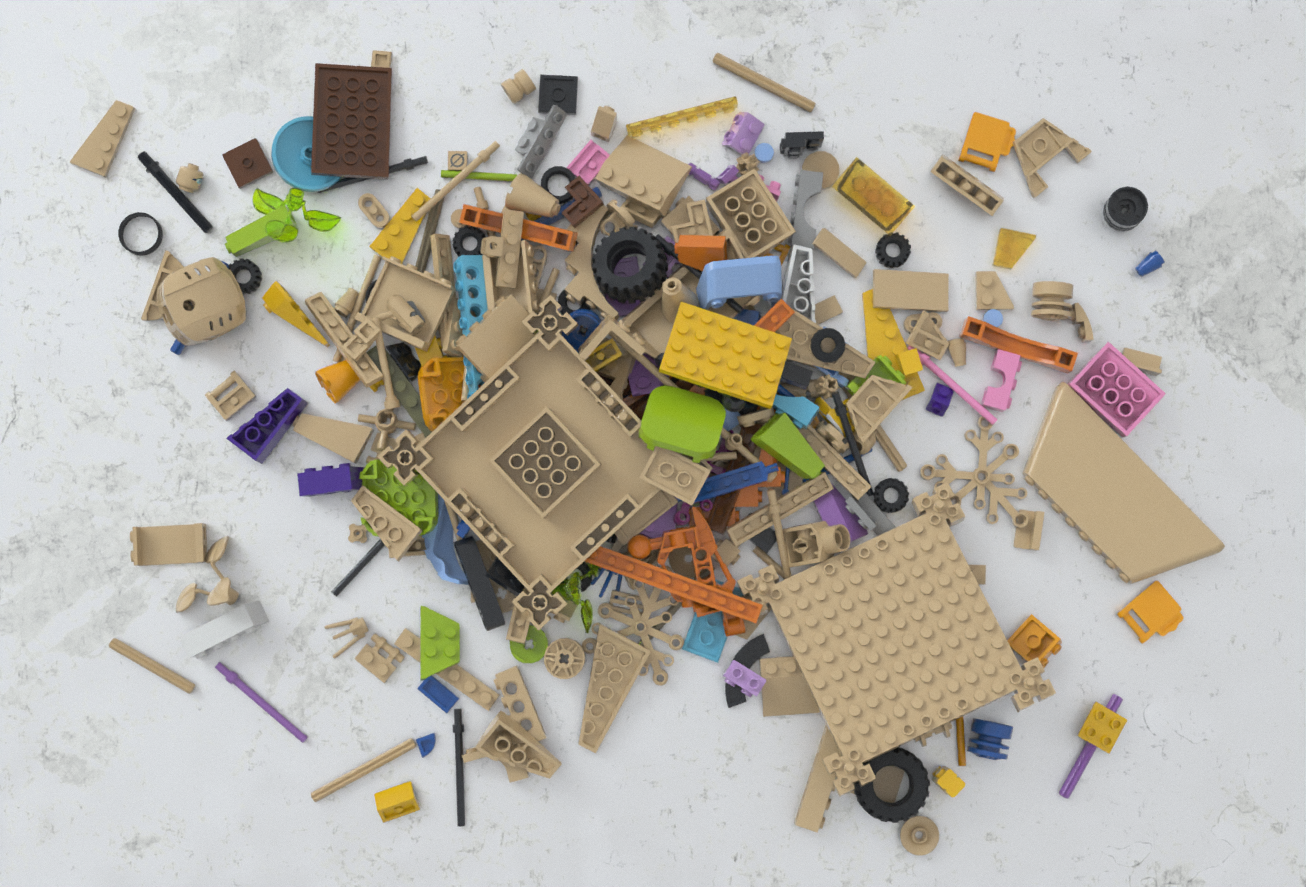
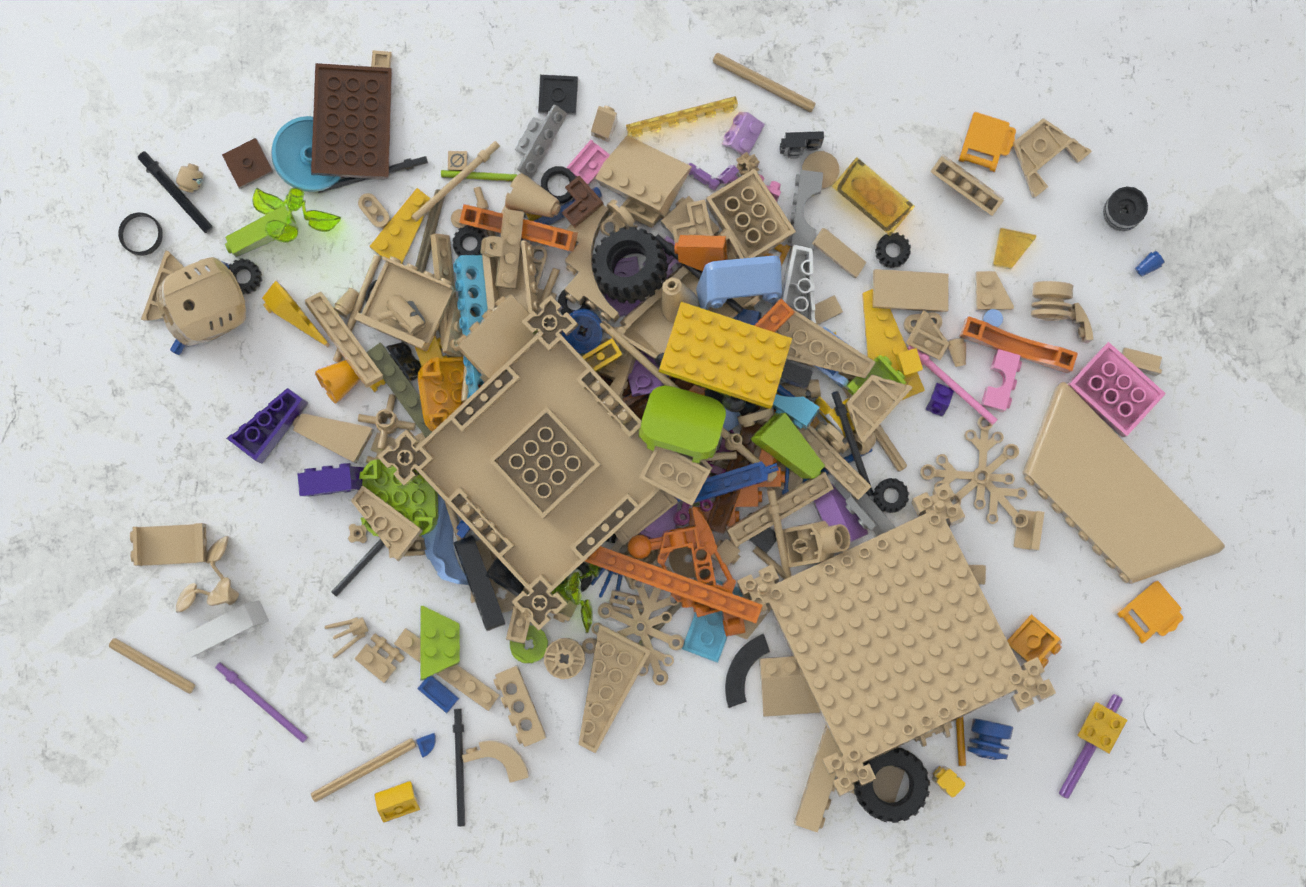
tan wing [70,100,136,177] -> none
tan plate [205,370,256,421] -> none
tan slope [342,318,381,362] -> none
tan piece [372,317,400,409] -> none
tan wedge [475,710,562,779] -> none
tan wheel [501,69,536,104] -> none
tan bracket [578,314,646,360] -> none
lavender bracket [723,660,766,698] -> none
light blue tile [754,143,774,163] -> none
black tyre [810,328,845,363] -> none
tan gear [814,374,840,400] -> none
tan dish [900,816,939,855] -> none

